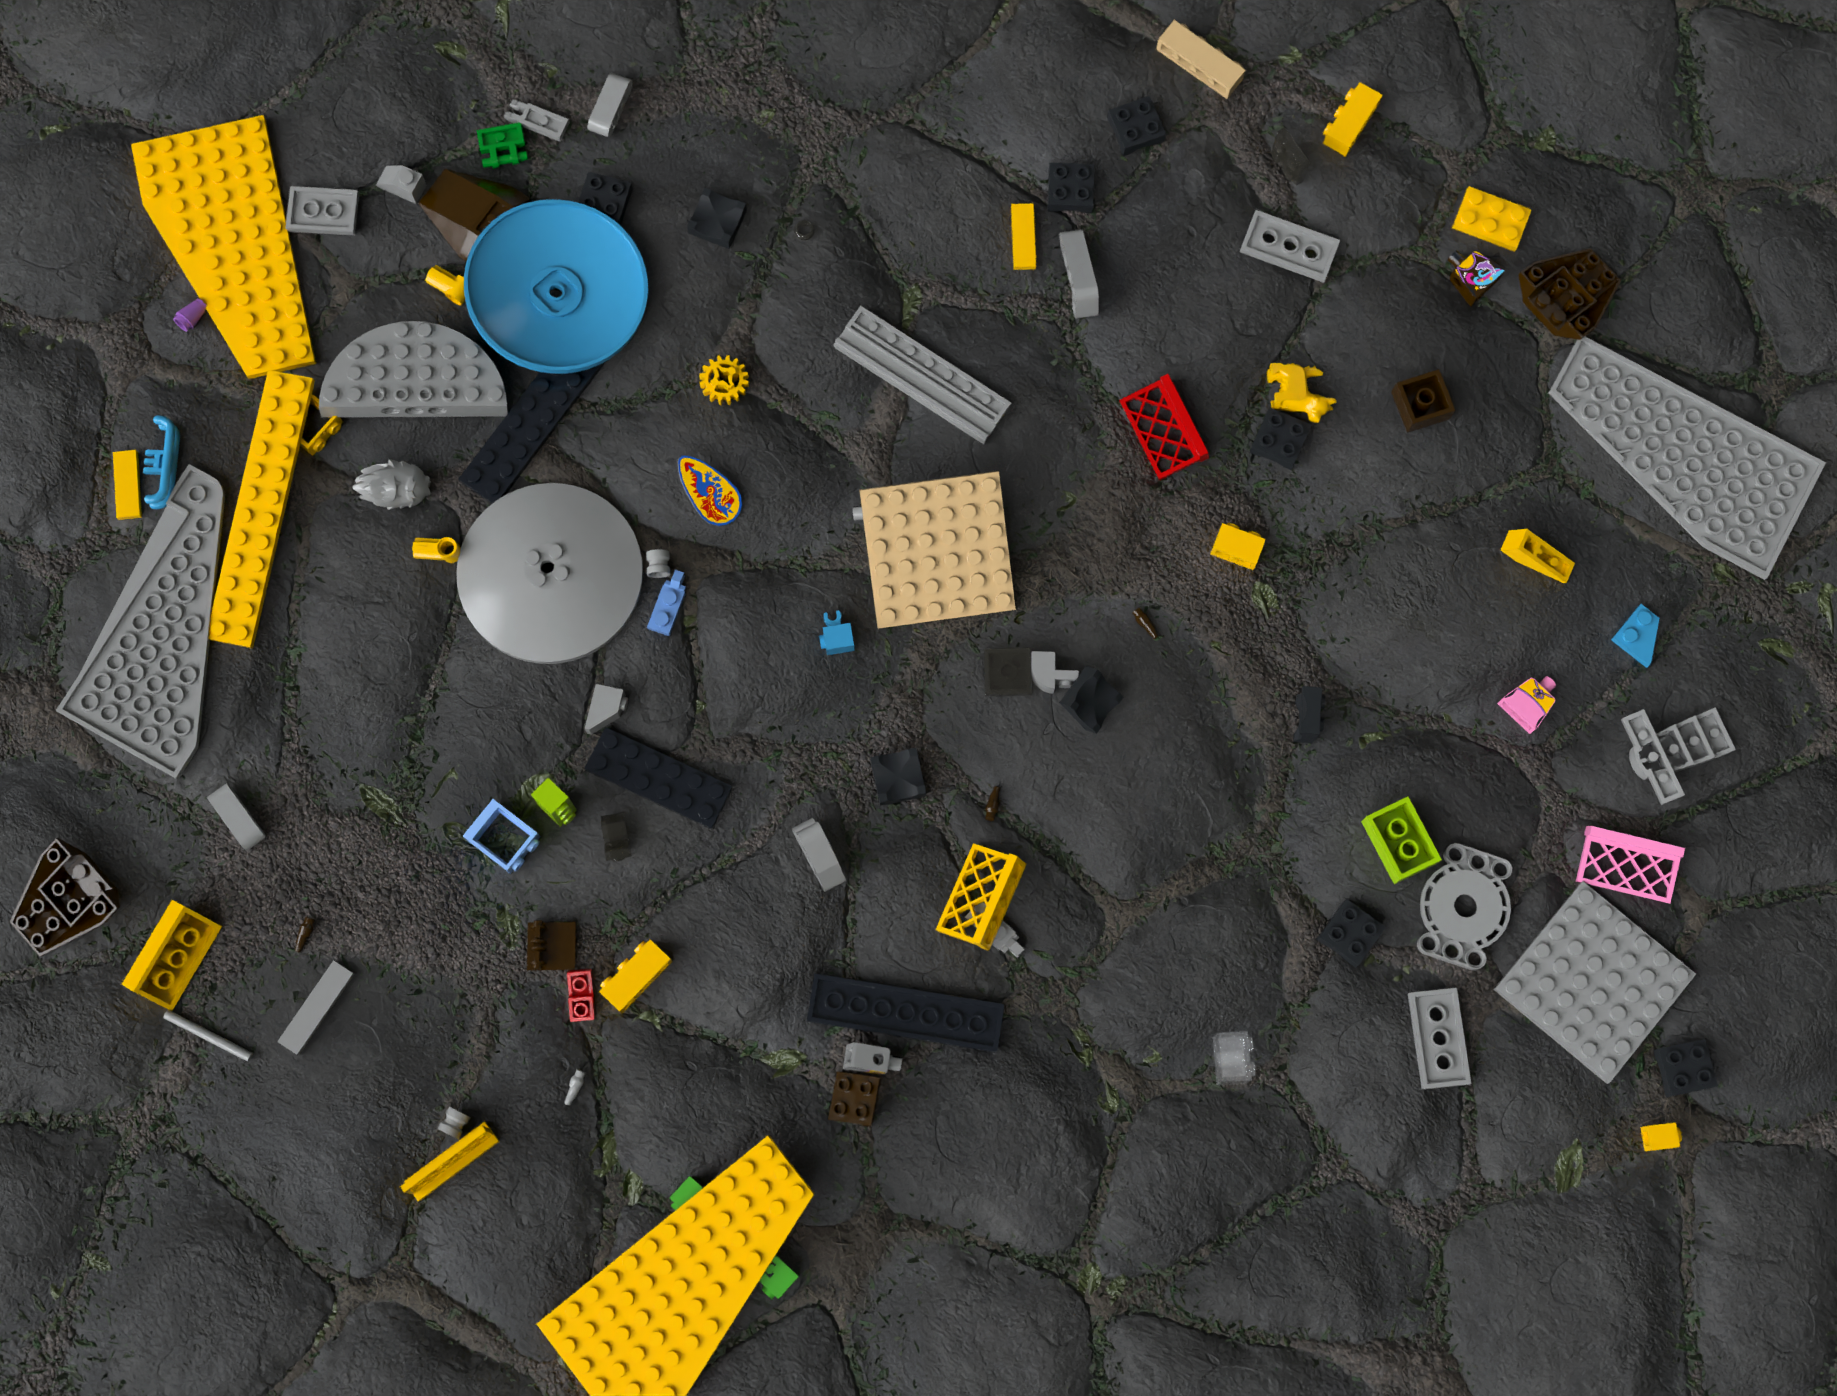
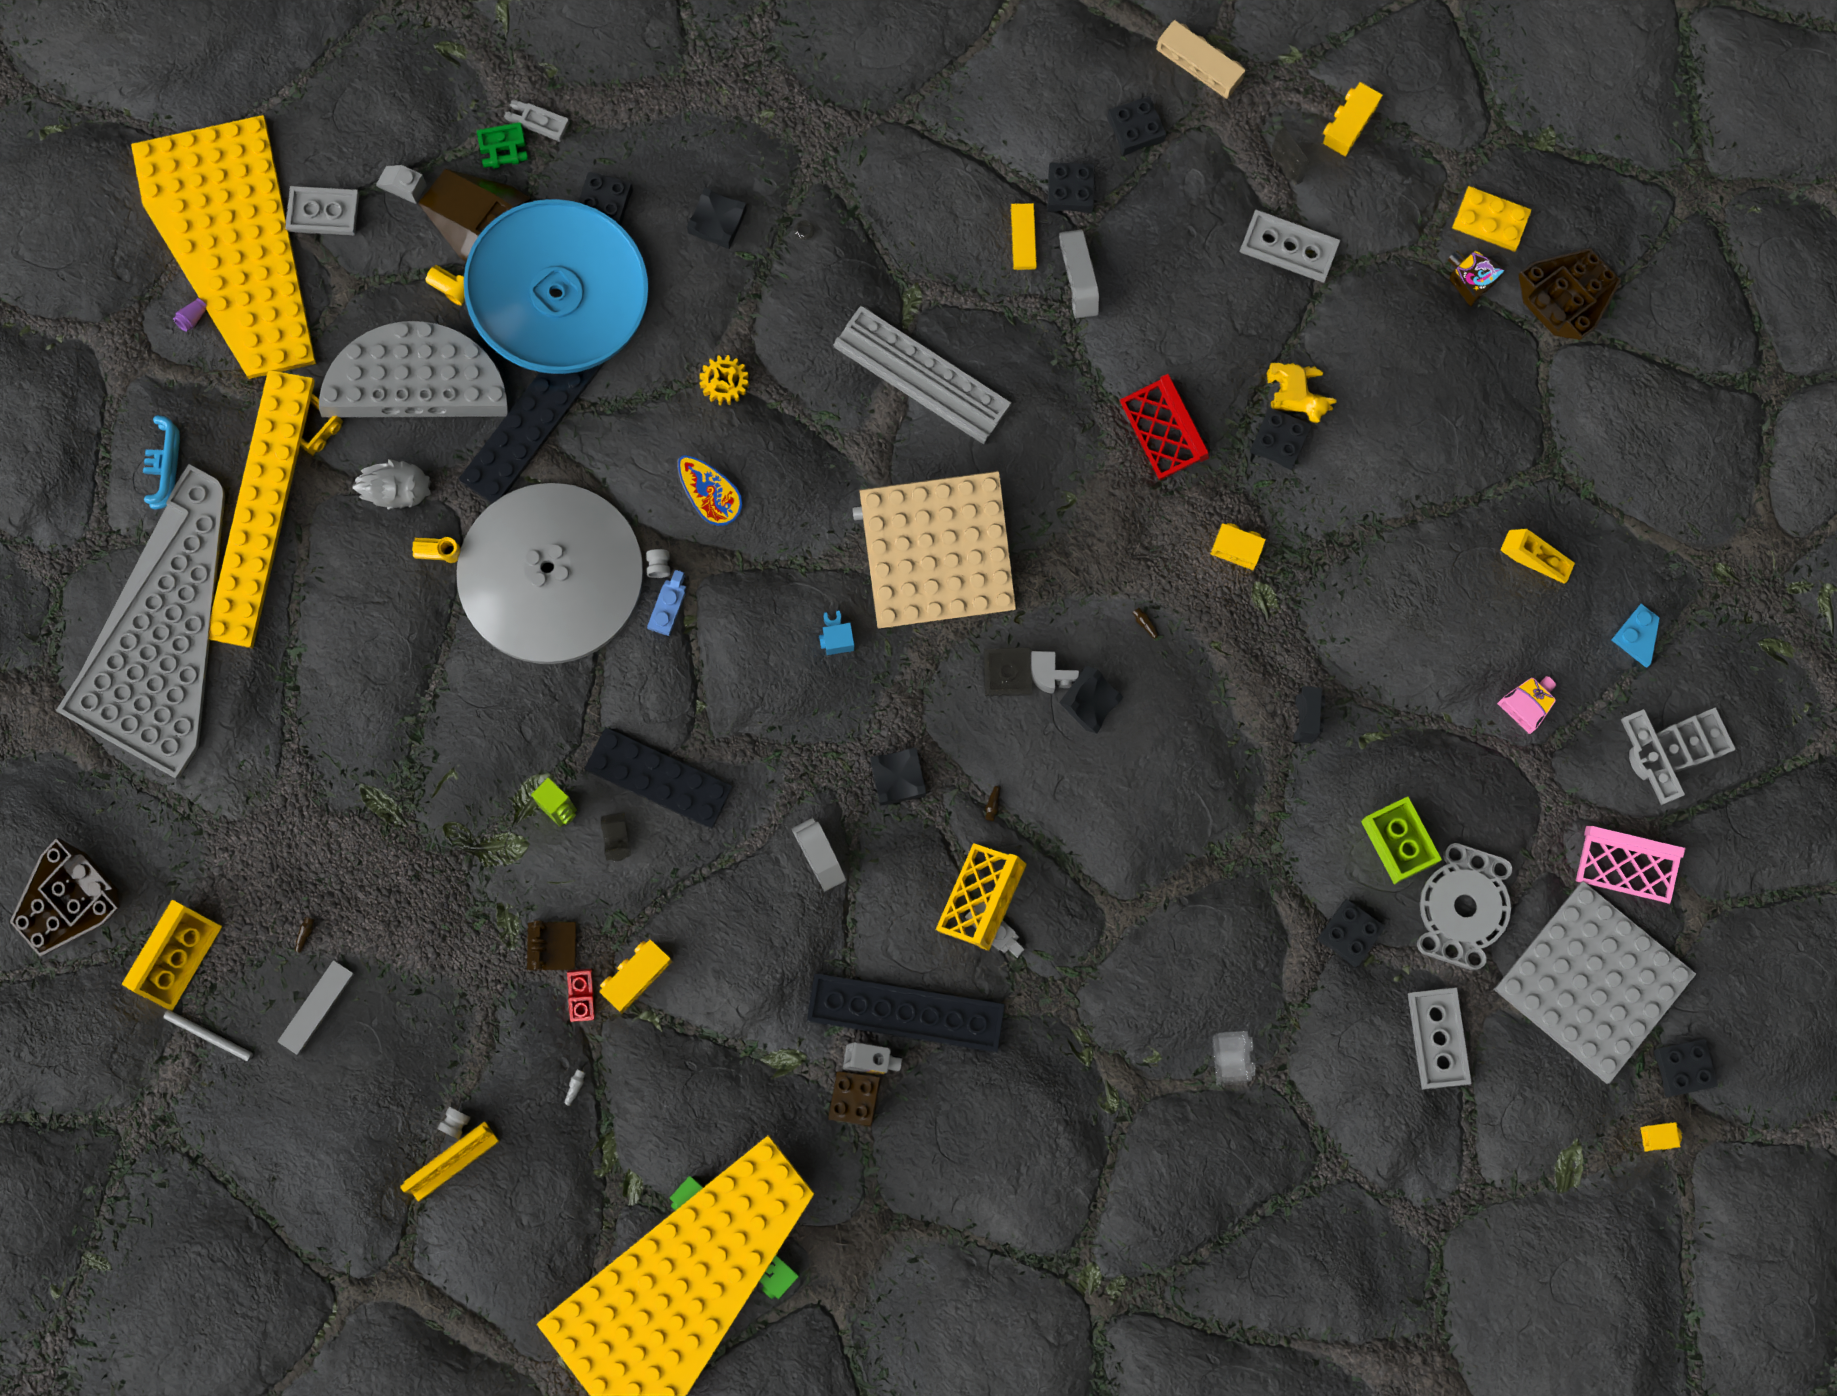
yellow tile [113,450,142,520] -> none
light grey beam [207,783,266,851] -> none
light blue window [463,799,540,874] -> none
light grey slope [585,684,628,735] -> none
light grey beam [588,73,633,138] -> none
dark brown brick [1391,369,1455,433] -> none
light grey wing [1548,337,1826,580] -> none

